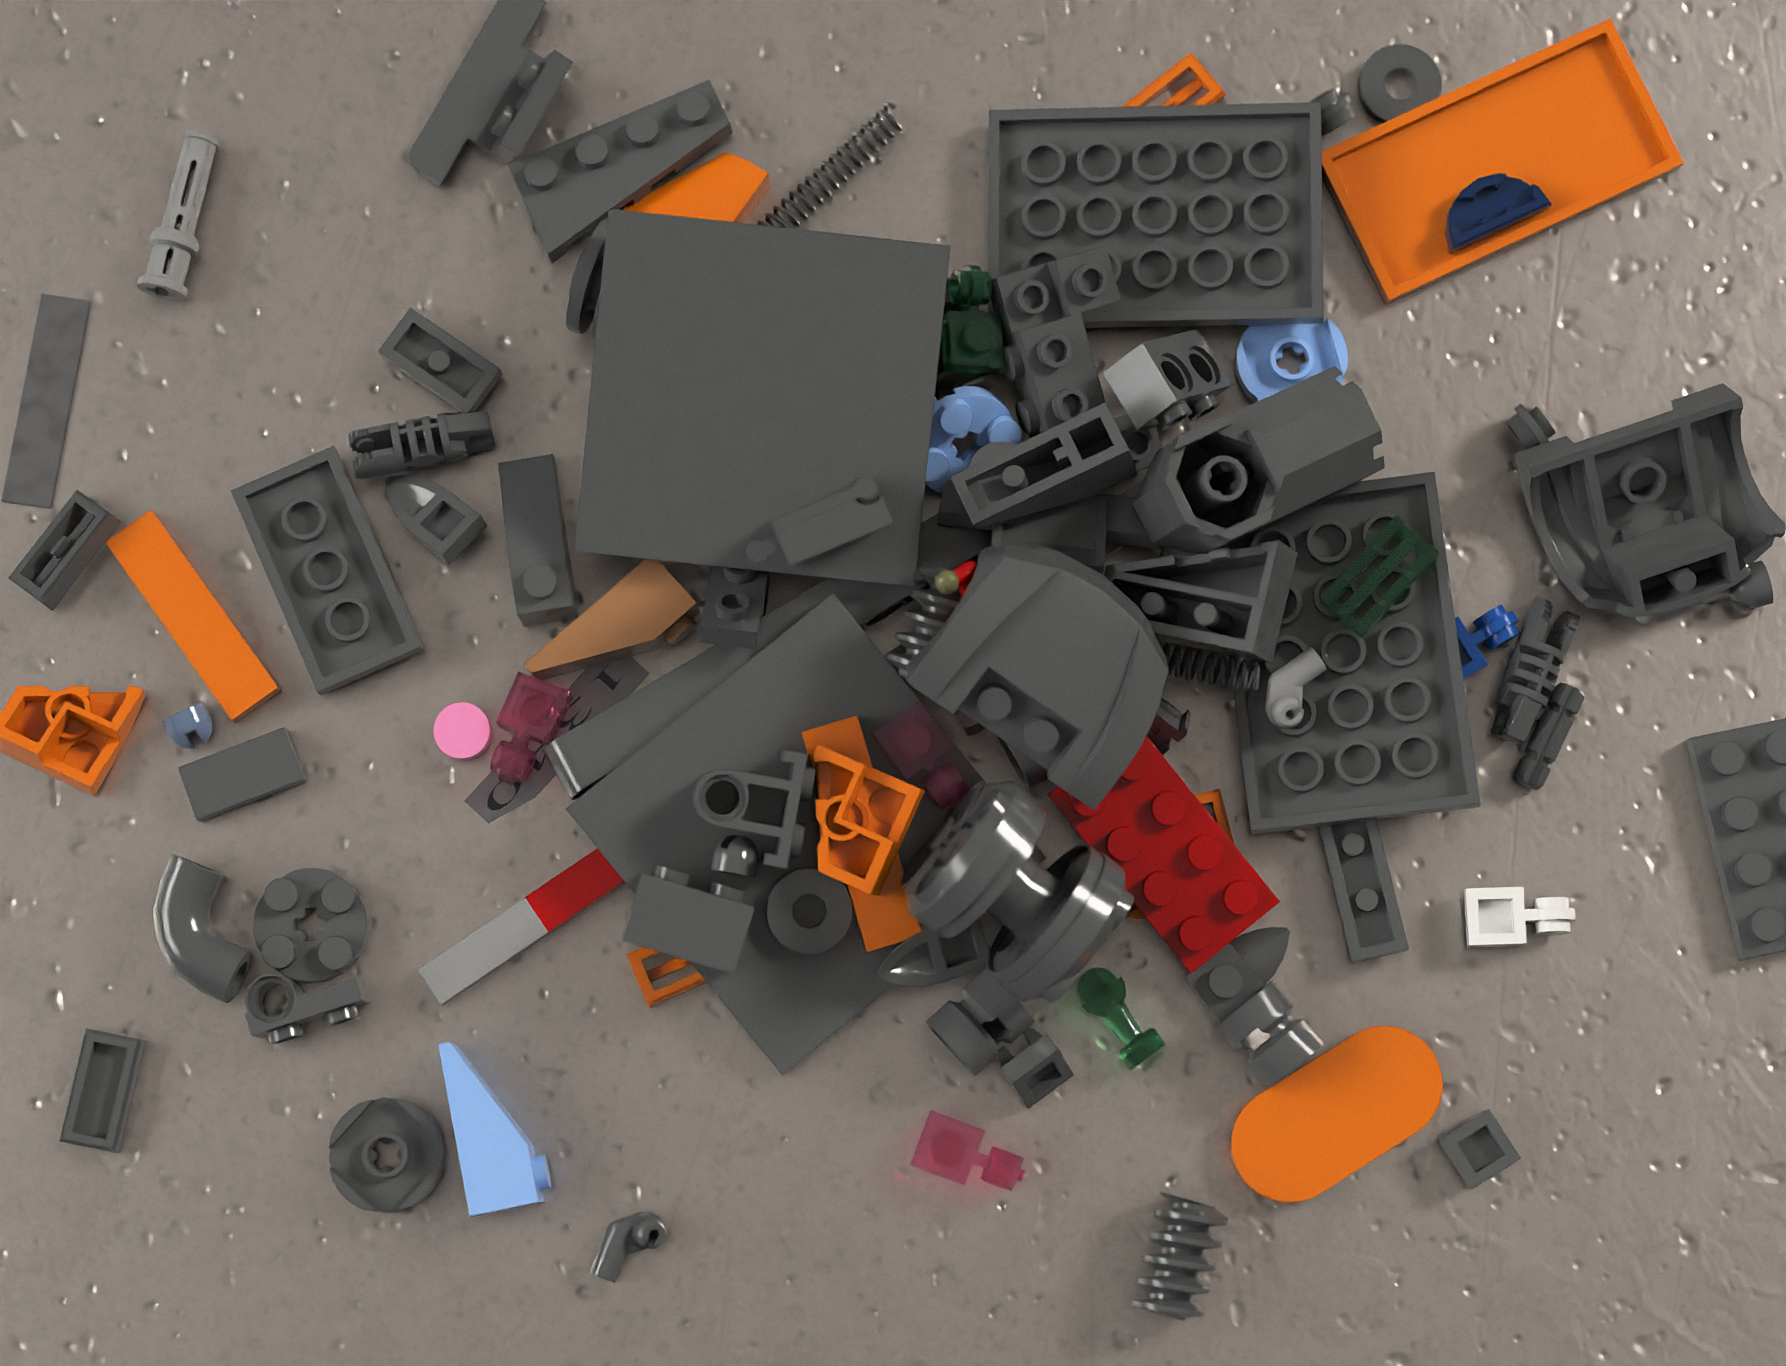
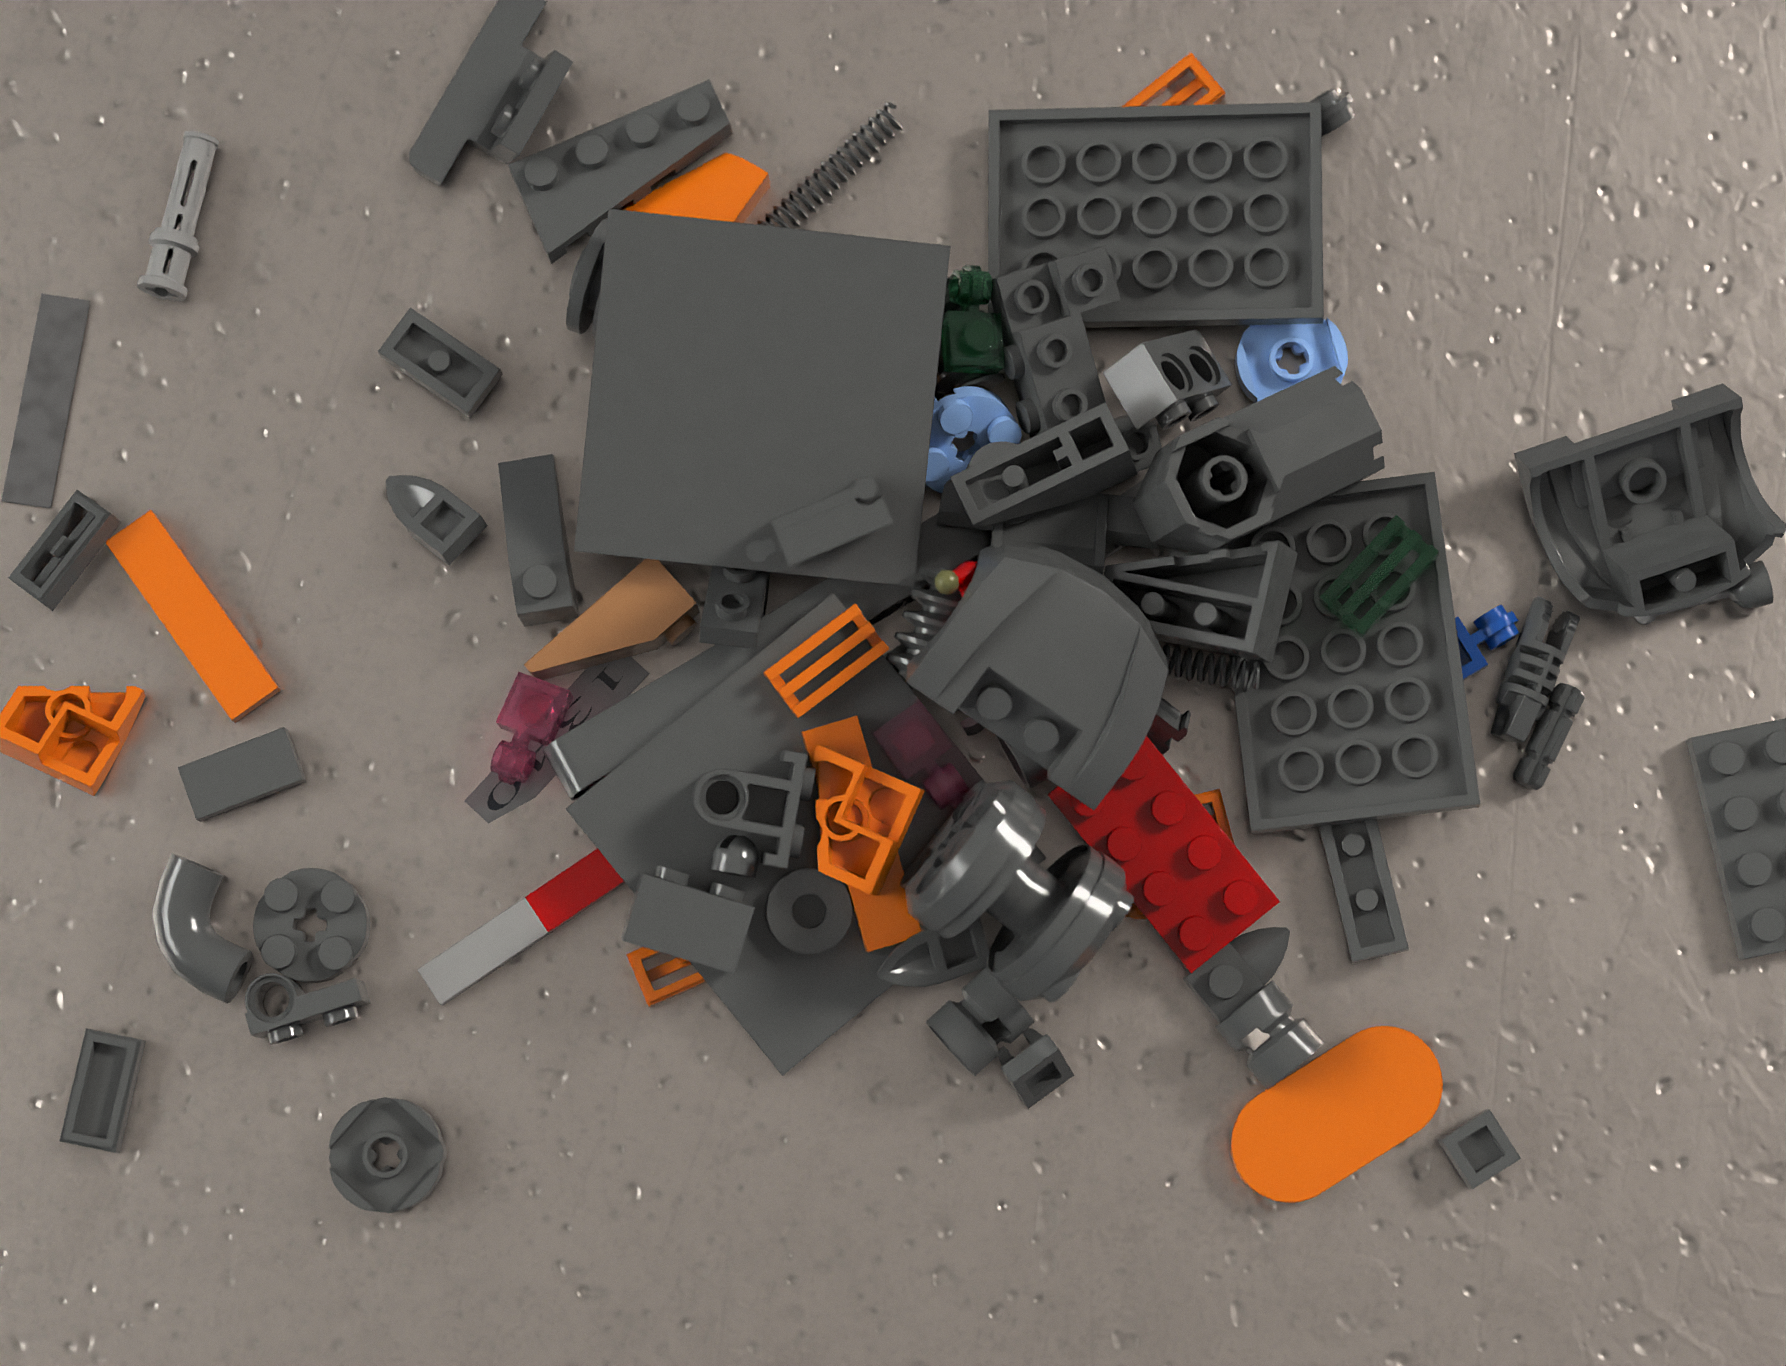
sand blue hinge [162,701,213,749] -> none
dark grey plate [231,446,424,695] -> none
dark grey hinge [348,411,495,480] -> none
bright pink tile [433,702,492,761] -> none
light blue slope [438,1042,551,1216] -> none
dark grey arm [589,1212,666,1283] -> none
clear pink plate [911,1110,1026,1191] -> none
clear green leg [1076,967,1167,1071] -> none
dark grey piece [1130,1192,1229,1320] -> none
light grey arm [1265,647,1327,728] -> none
orange tile [1322,18,1684,305] -> none
dark grey piece [1357,44,1442,122] -> none
dark blue tile [1445,173,1552,254] -> none
white plate [1464,887,1576,948] -> none
dark grey plate [1506,404,1556,449] -> none
none -> orange tile [763,603,890,718]

